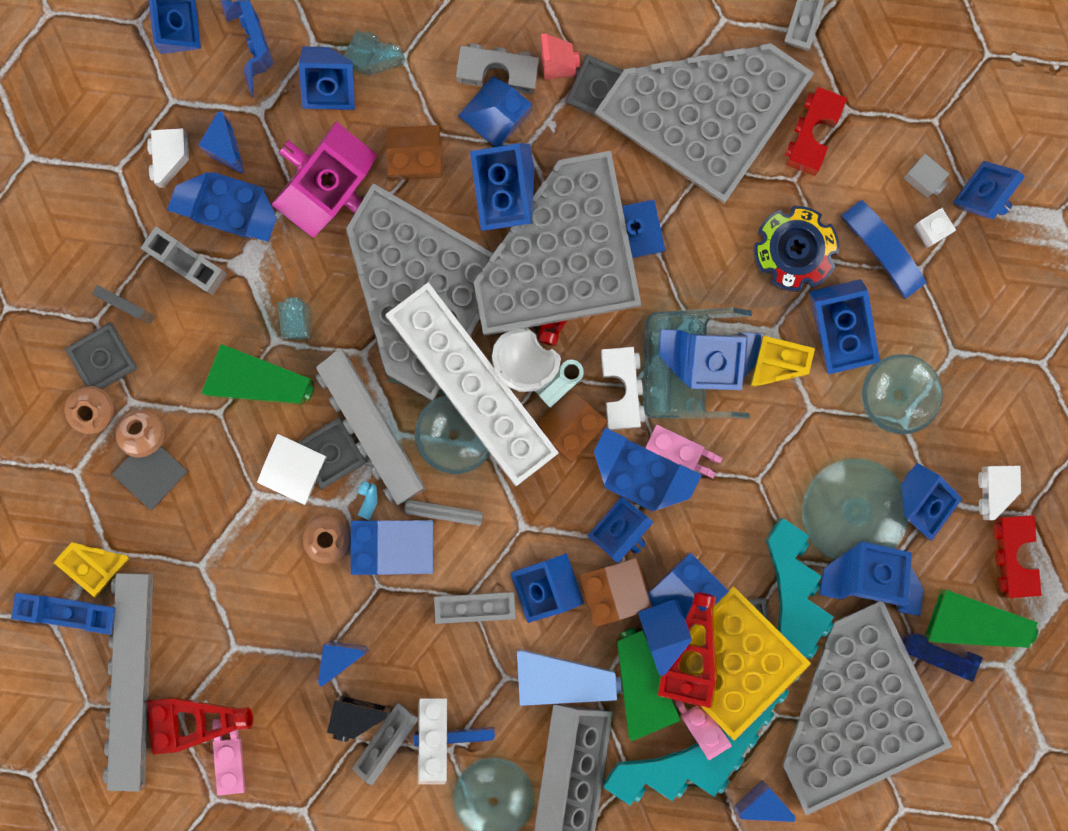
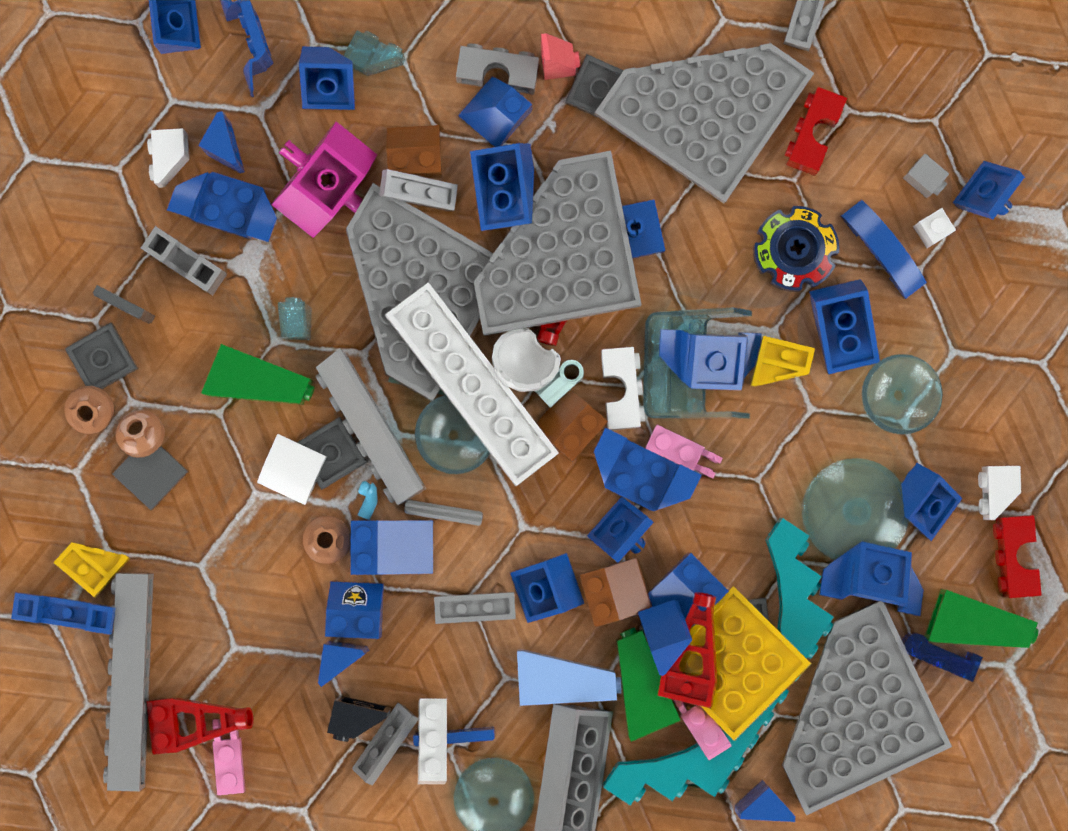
none -> blue slope [325,581,384,639]
none -> light grey plate [379,169,458,211]

